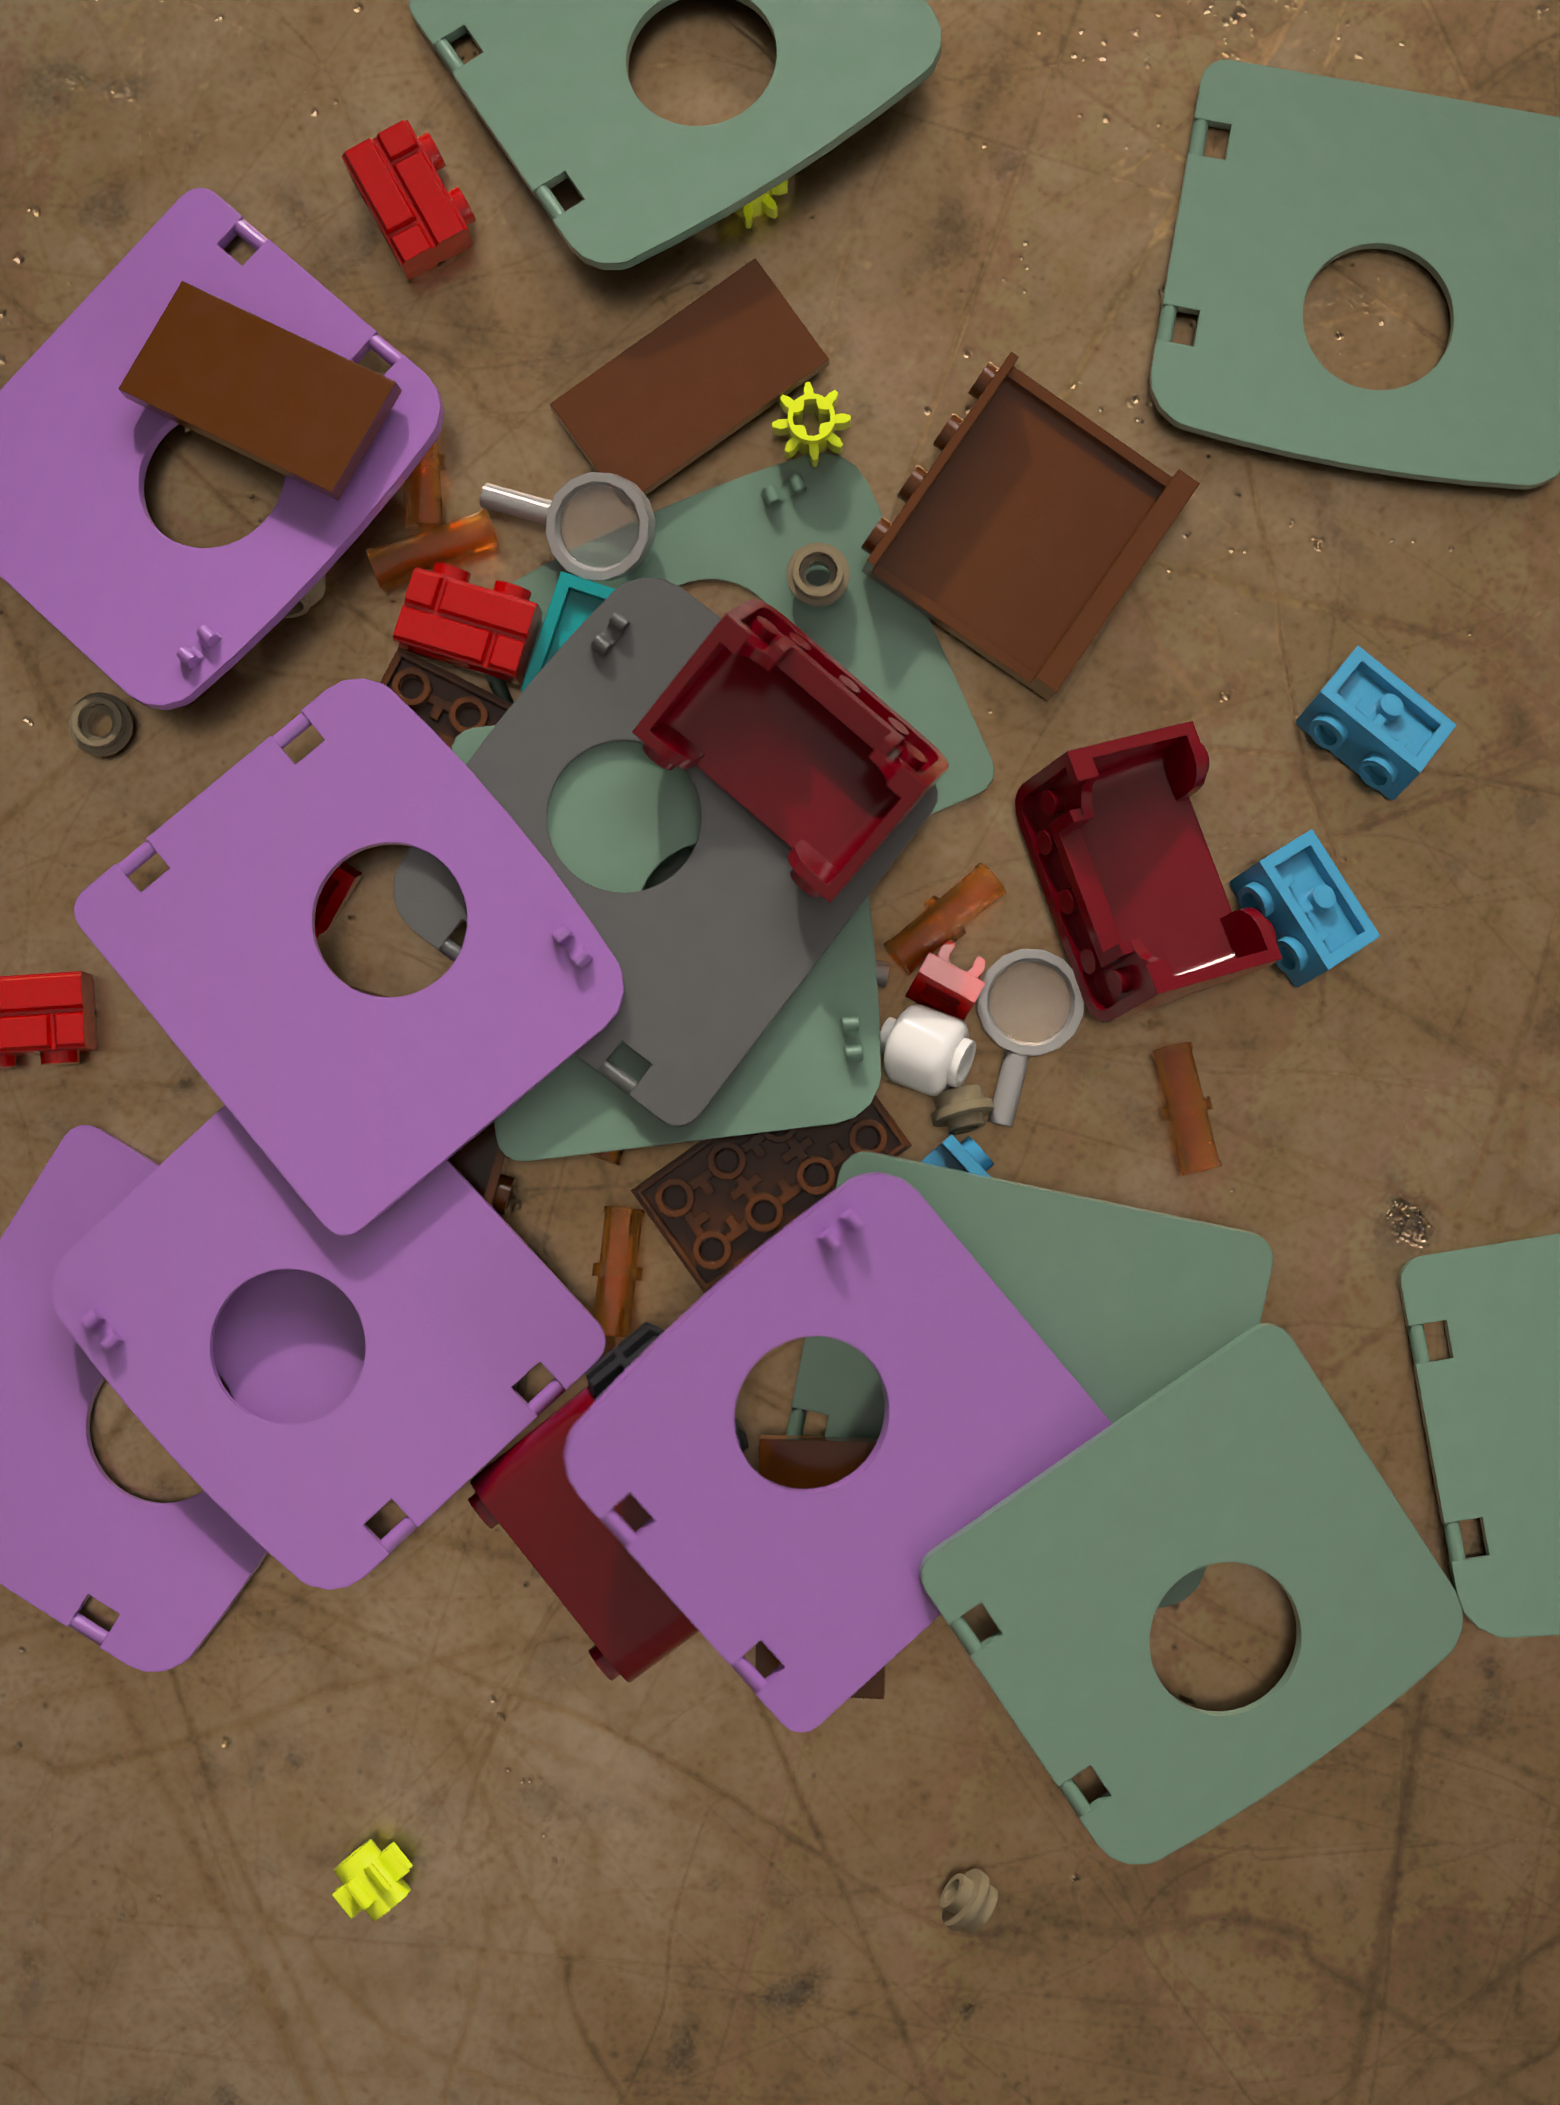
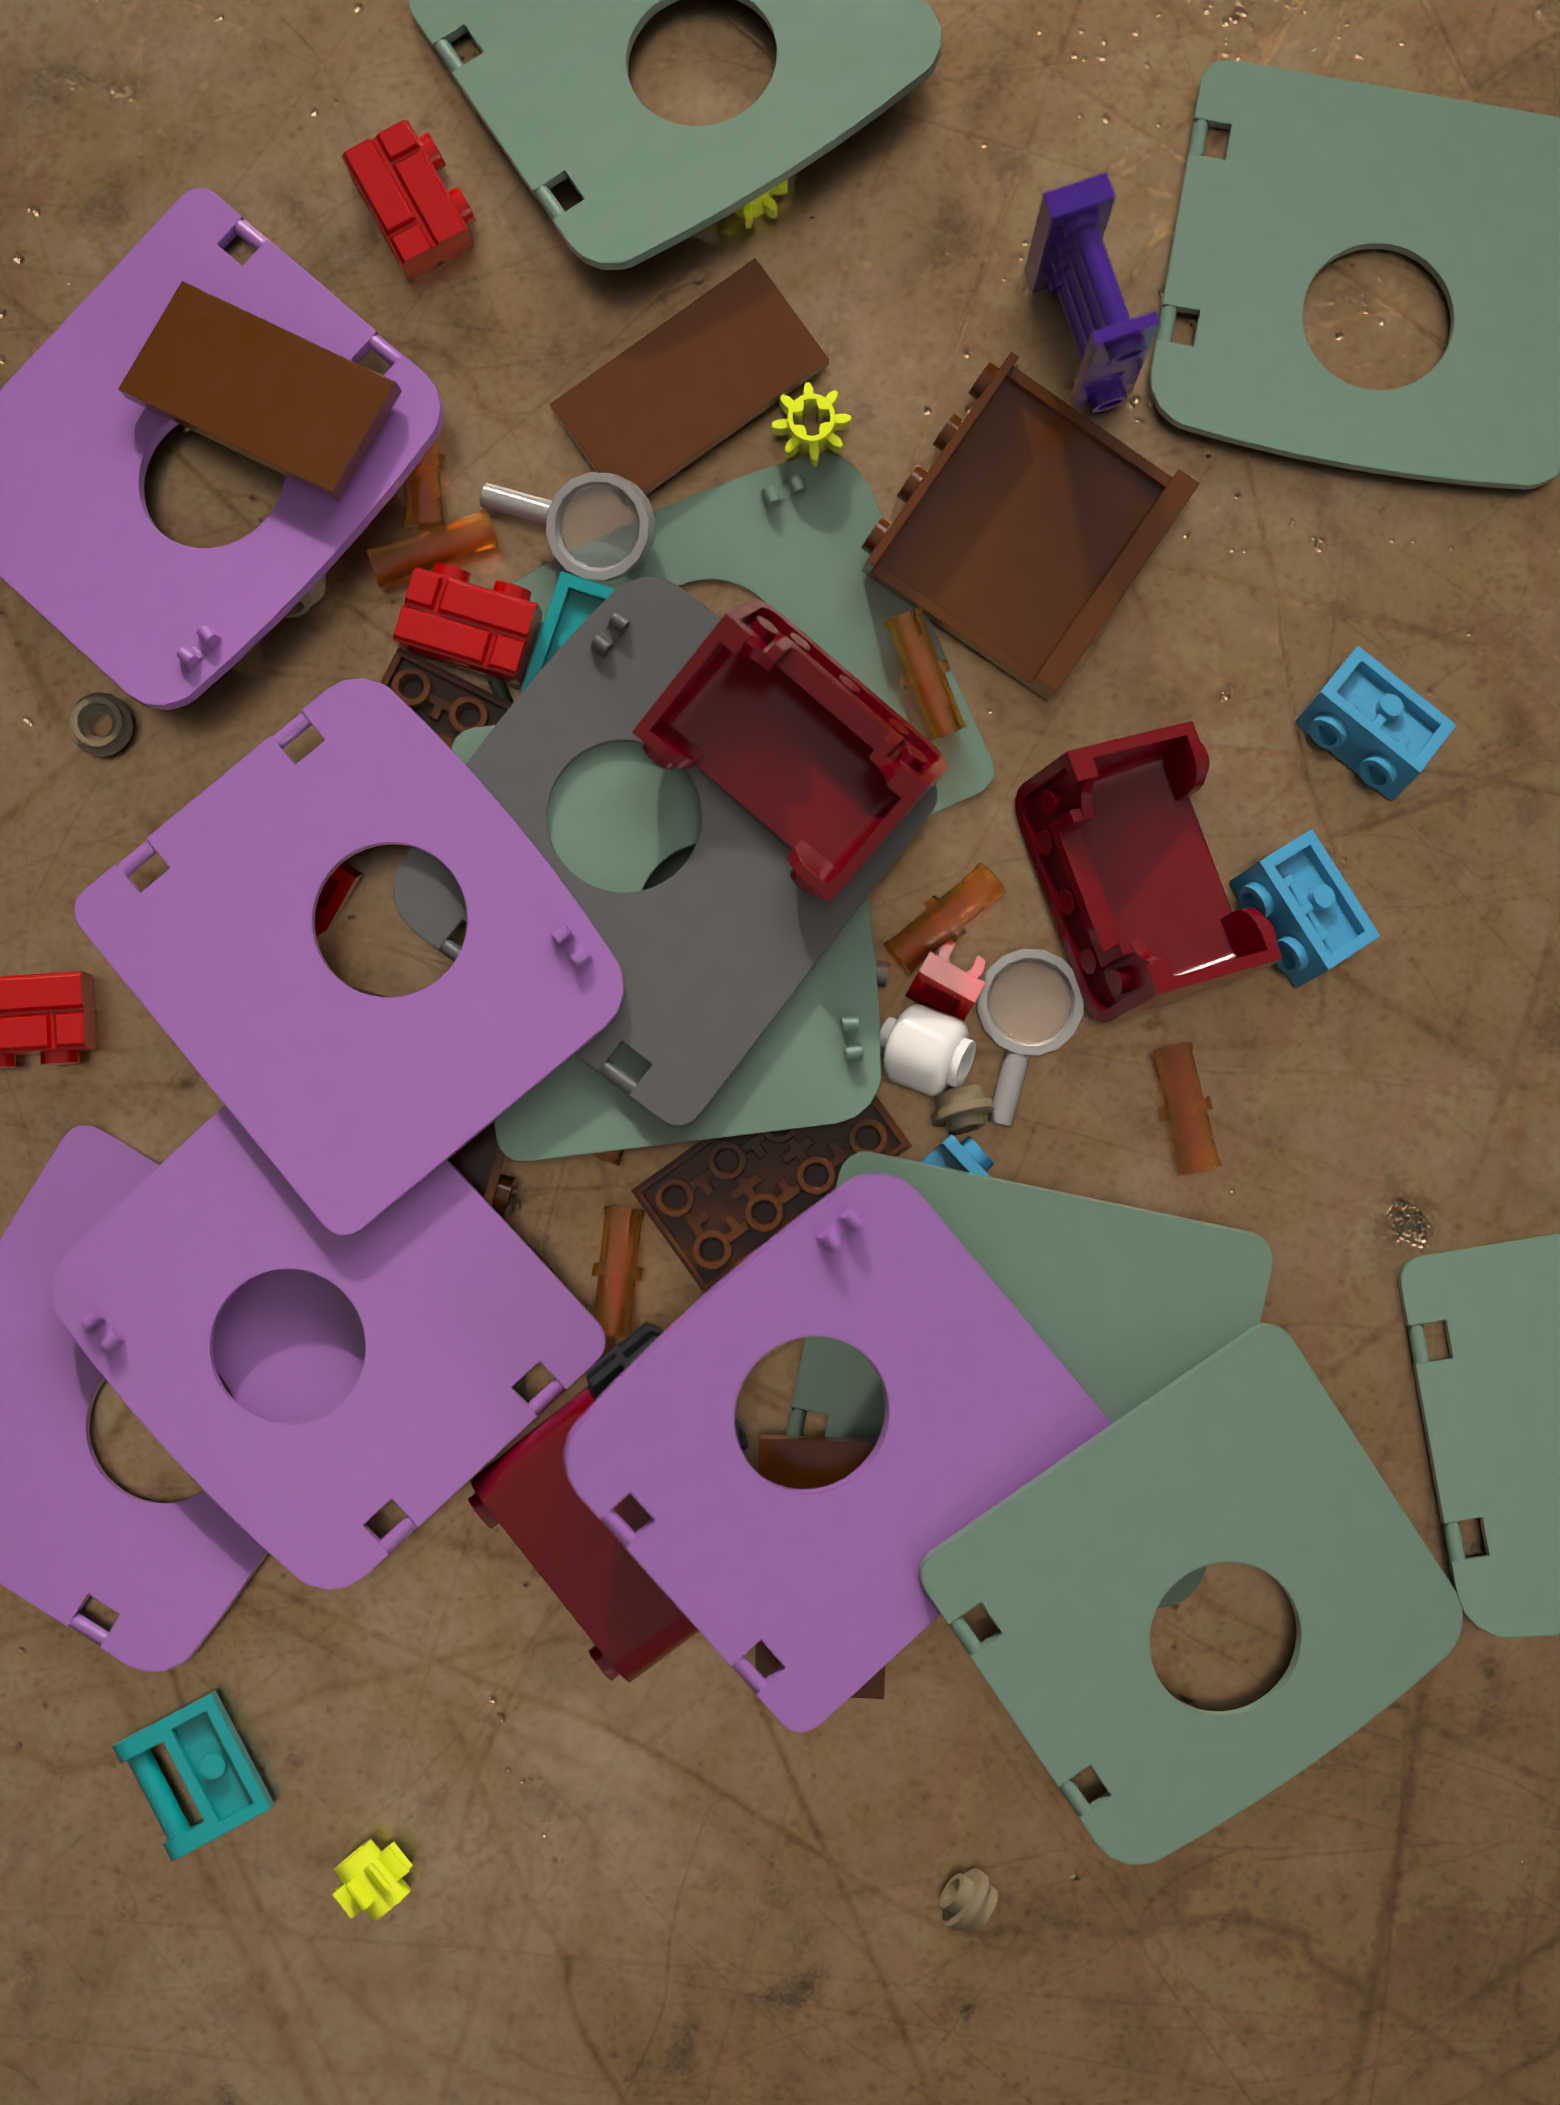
dark tan plate [786,542,850,607] -> none
none -> teal plate [112,1690,275,1861]
none -> clear orange pin [883,607,967,741]
none -> dark purple fence [1024,172,1160,412]

